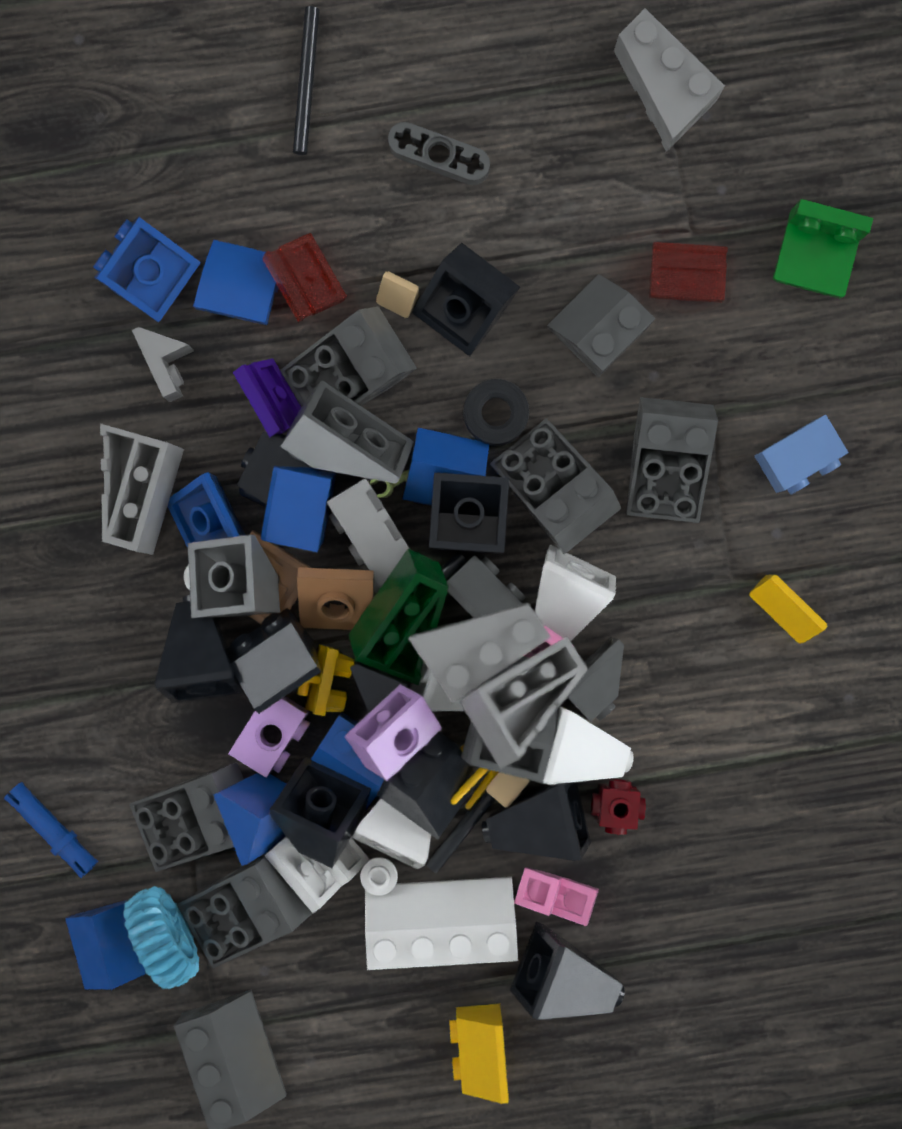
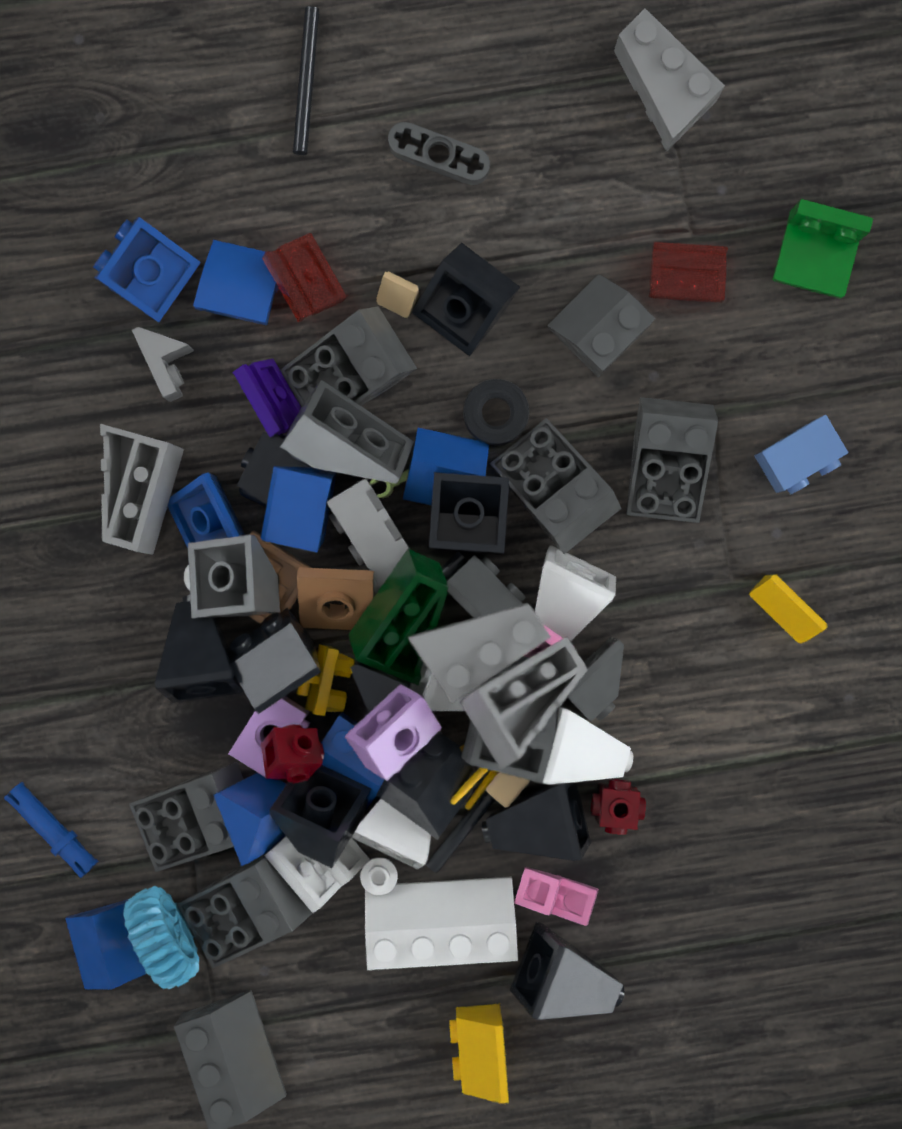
none -> dark red brick [261,724,324,783]

